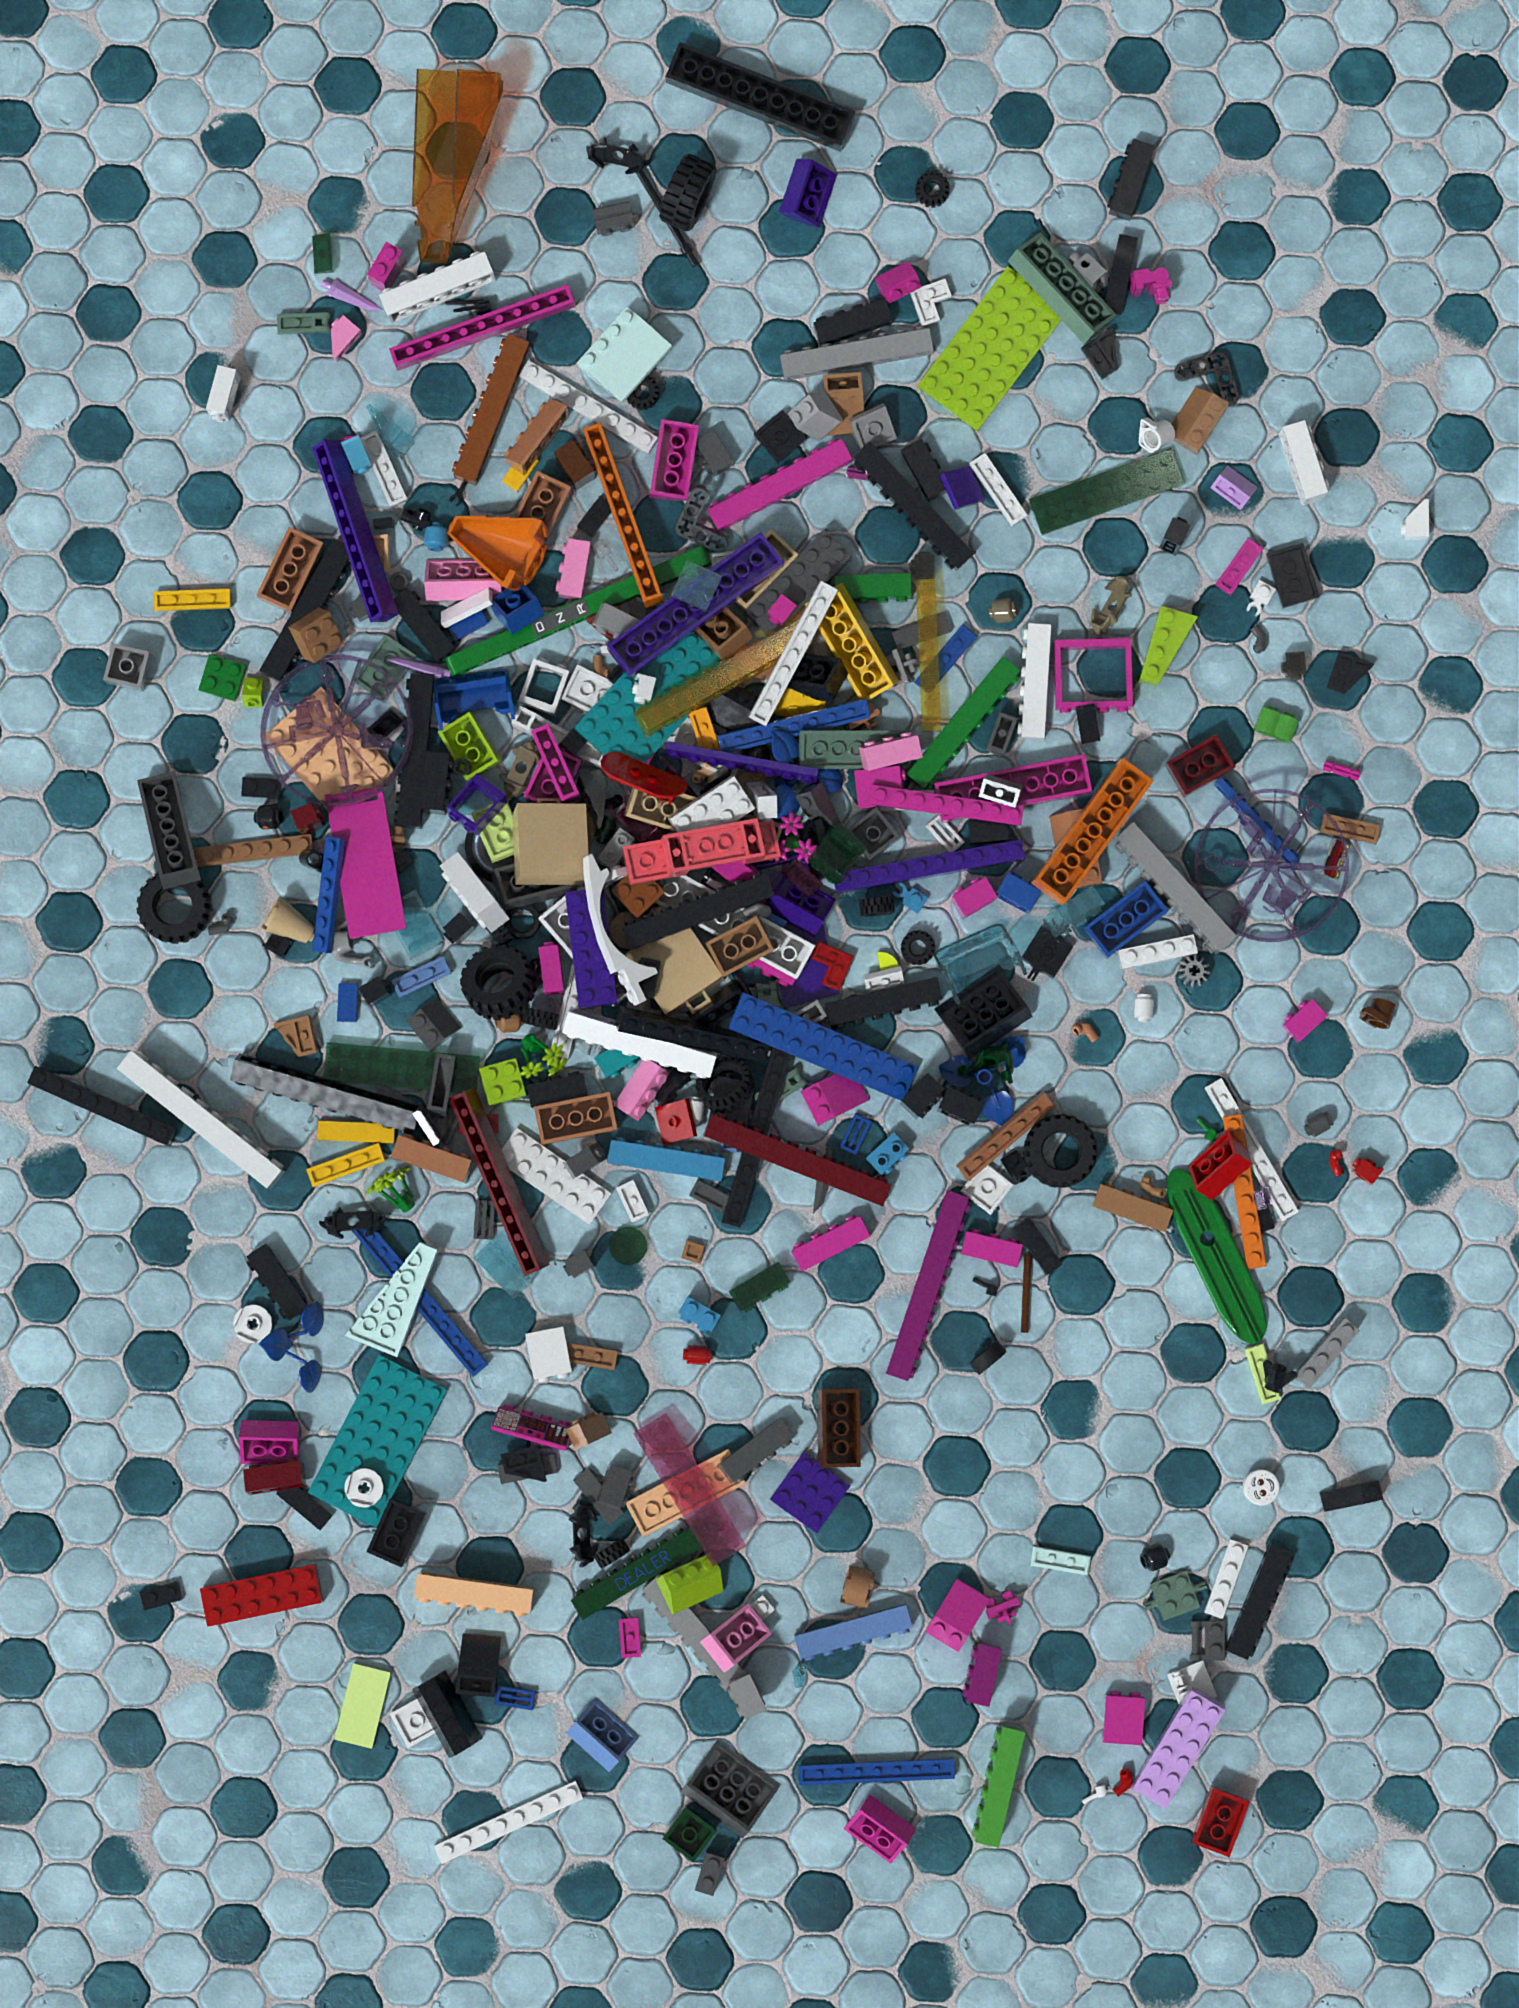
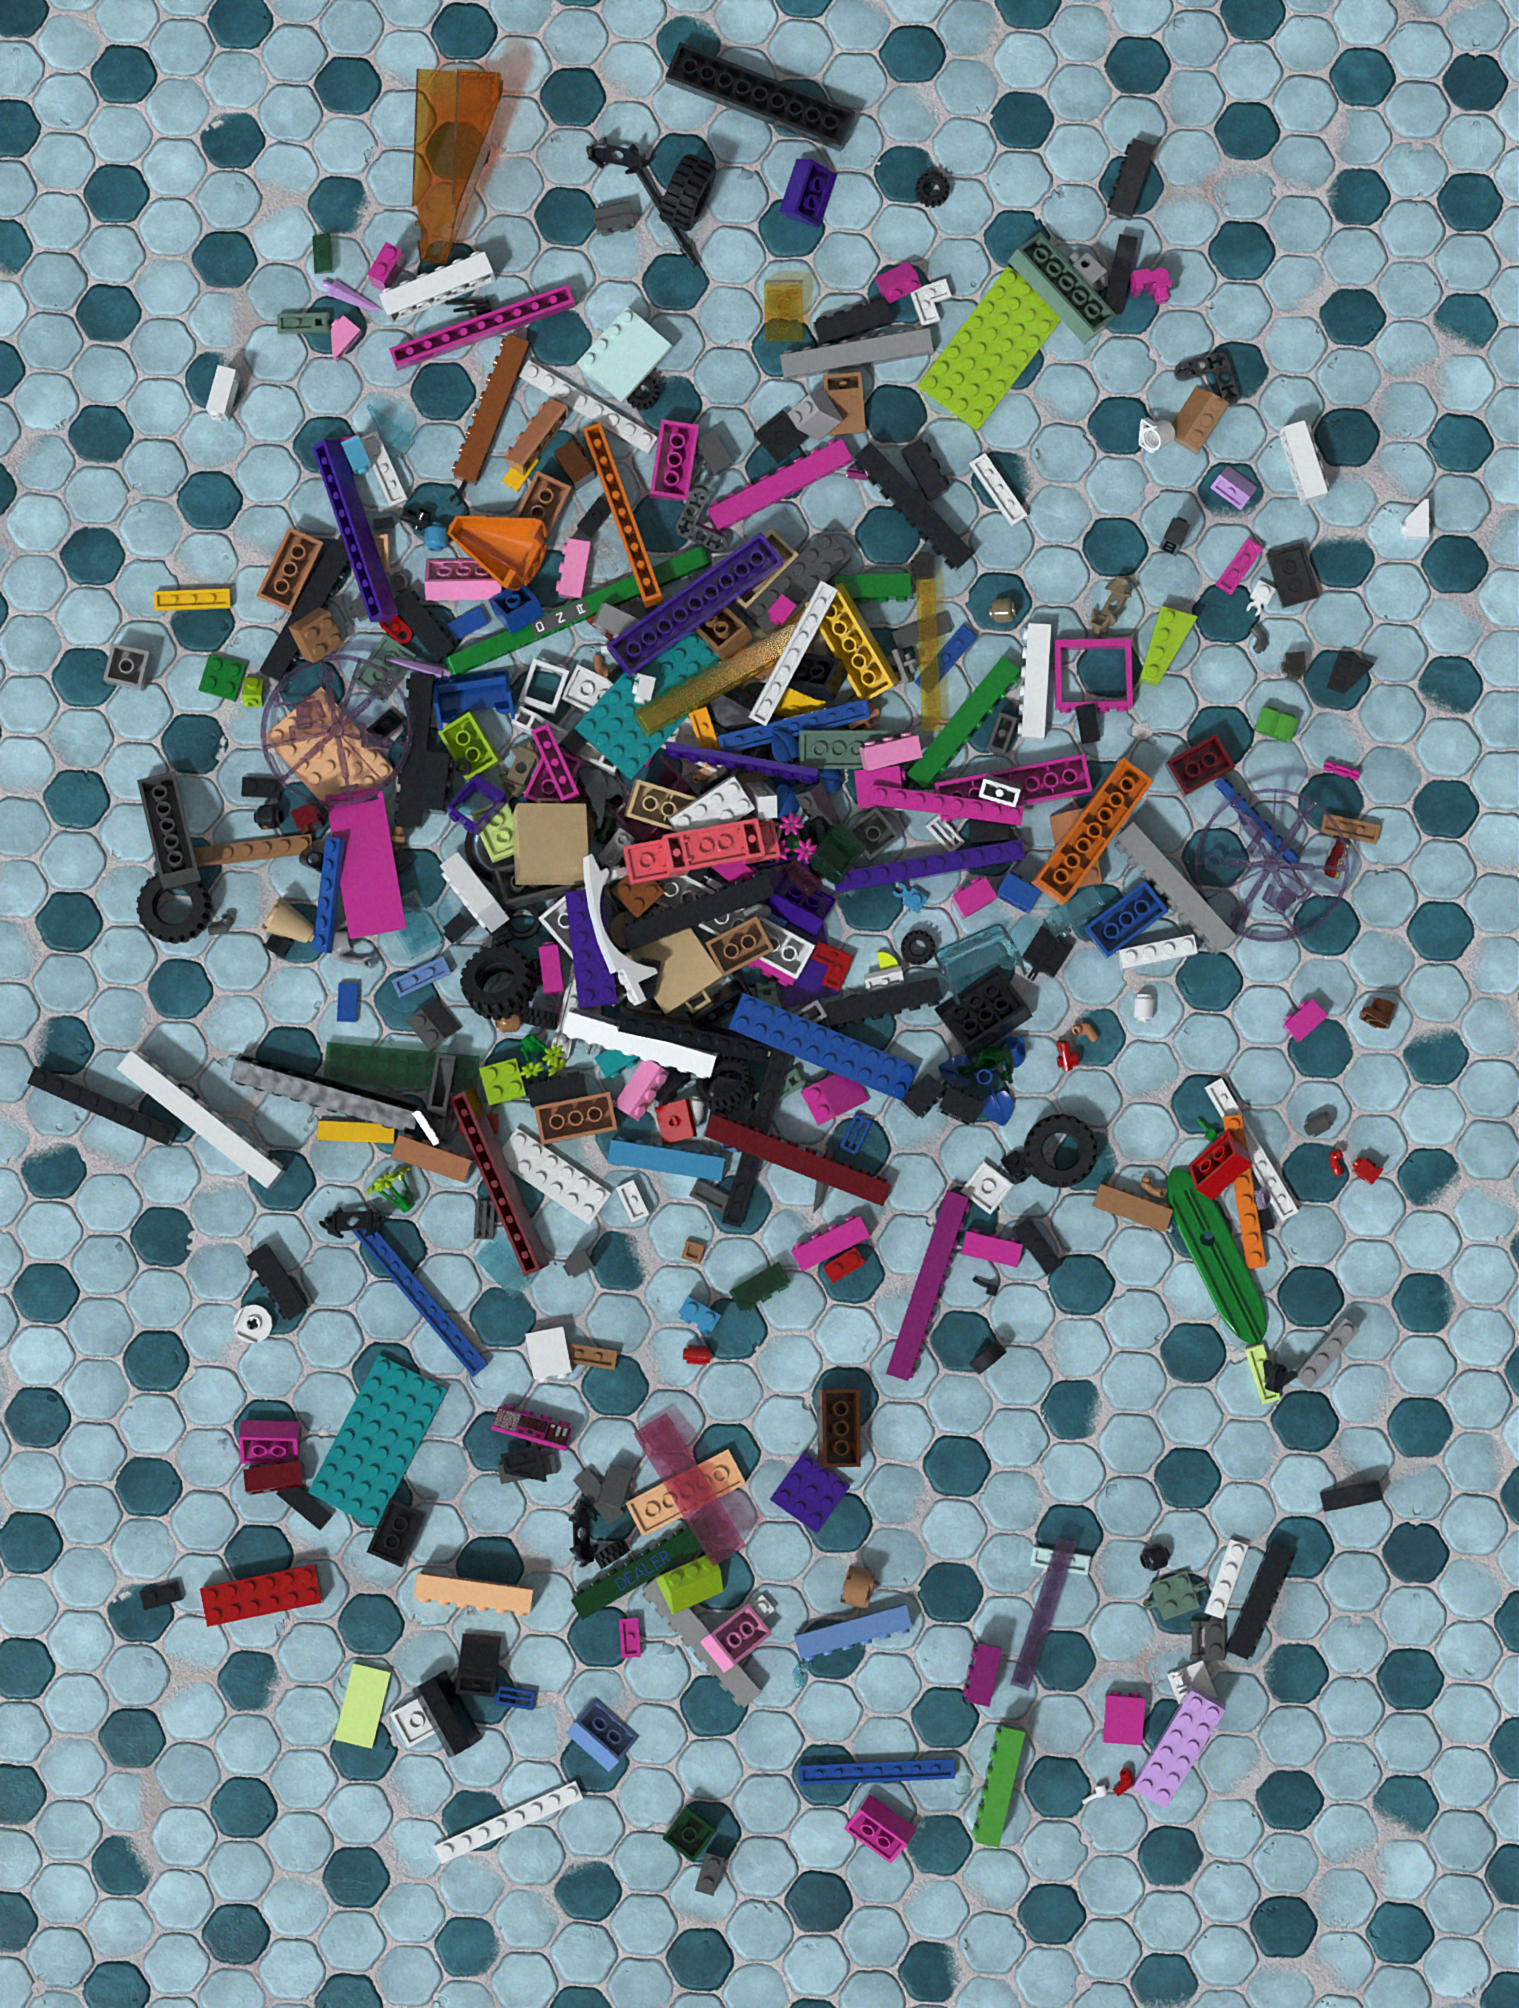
blue plant [259,1301,324,1393] -> none
medium nougat wing [274,1015,318,1057] -> none
yellow plate [306,1143,386,1188] -> none
white plate [344,1468,384,1507] -> none
light aqua wing [345,1242,439,1357] -> none
black brick [358,976,392,1008] -> none
white tile [441,587,493,628] -> none
dark grey slope [563,1142,608,1179] -> none
medium nougat brick [566,1412,612,1450] -> none
red piece [600,752,688,805] -> none
clear green tile [609,1227,647,1265] -> none
clear light blue plate [671,560,722,611] -> none
dark grey slope [680,1740,779,1838] -> none
dark grey brick [717,1417,794,1484] -> none
light grey brick [727,1671,767,1720] -> none
light grey plate [849,404,897,451] -> none
black tyre [859,897,895,916] -> none
dark azure brick [865,1132,909,1176] -> none
dark pink slope [925,1578,990,1652] -> none
dark purple tile [939,466,985,510] -> none
nougat plate [956,1091,1055,1181] -> none
dark pink hips [985,1590,1021,1625] -> none
reddish brown bar [1021,1255,1032,1333] -> none
clear green plate [1028,448,1185,536] -> none
black wing [1081,328,1118,380] -> none
light grey gear [1177,955,1210,988] -> none
red brick [1191,1786,1250,1858] -> none
white head [1242,1469,1280,1505] -> none
none -> red plate [379,616,413,645]
none -> clear yellow slope [764,280,803,341]
none -> red brick [822,1247,865,1284]
none -> clear purple plate [1010,1536,1077,1691]
none -> red plate [1056,1040,1079,1071]

